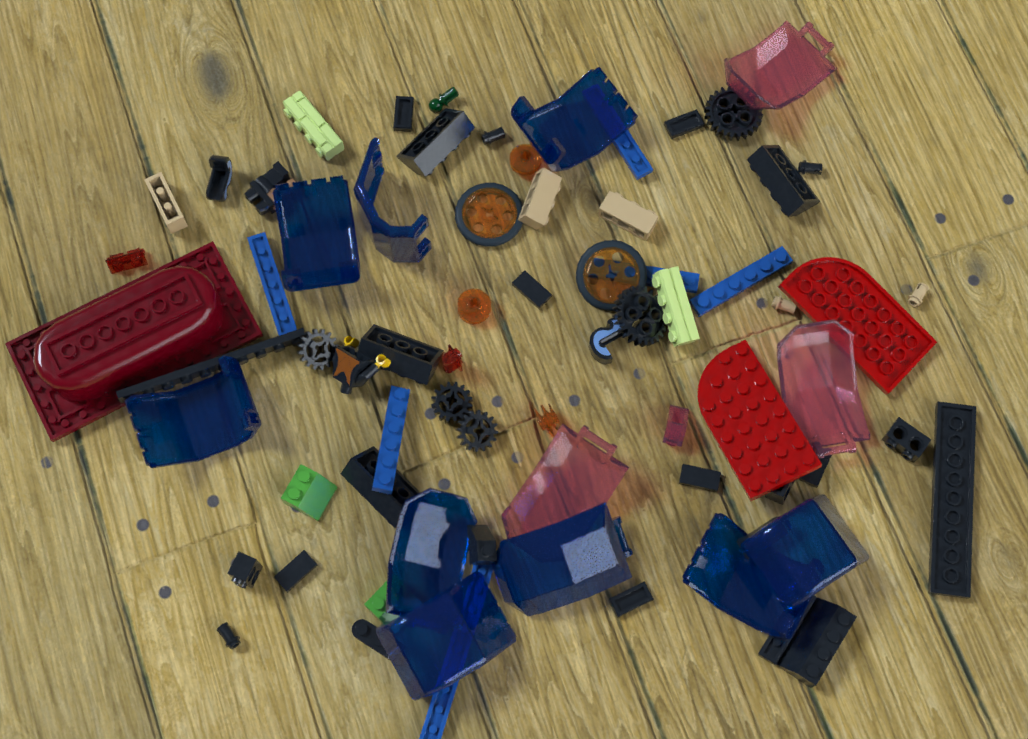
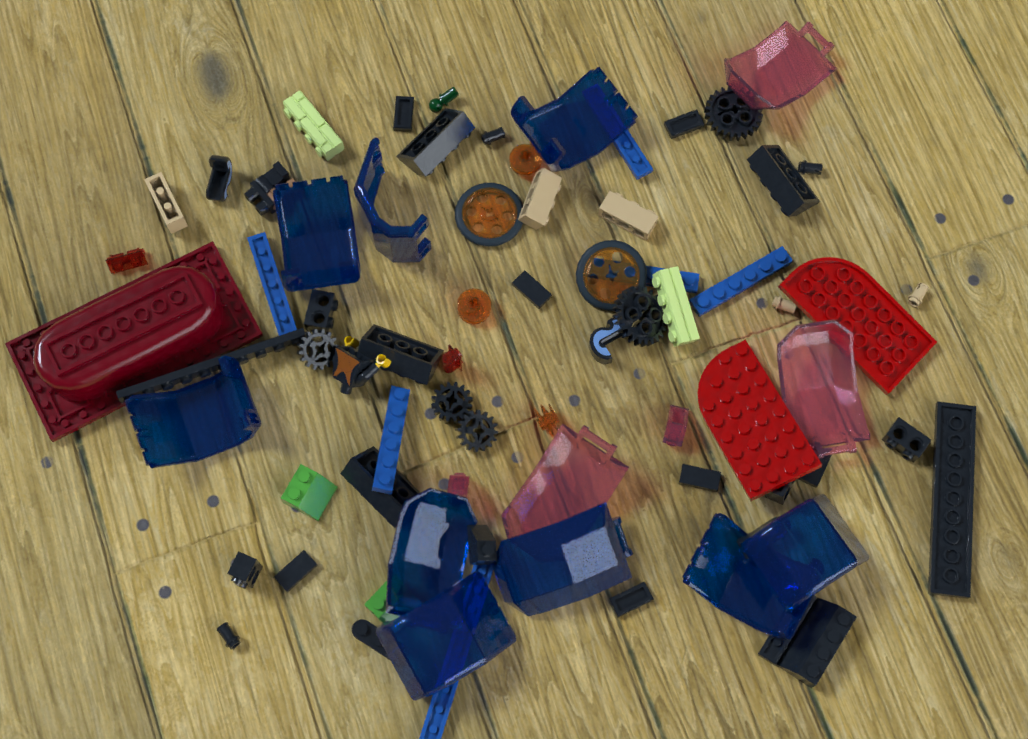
none -> black brick [303,289,339,333]
none -> clear pink slope [447,473,470,504]

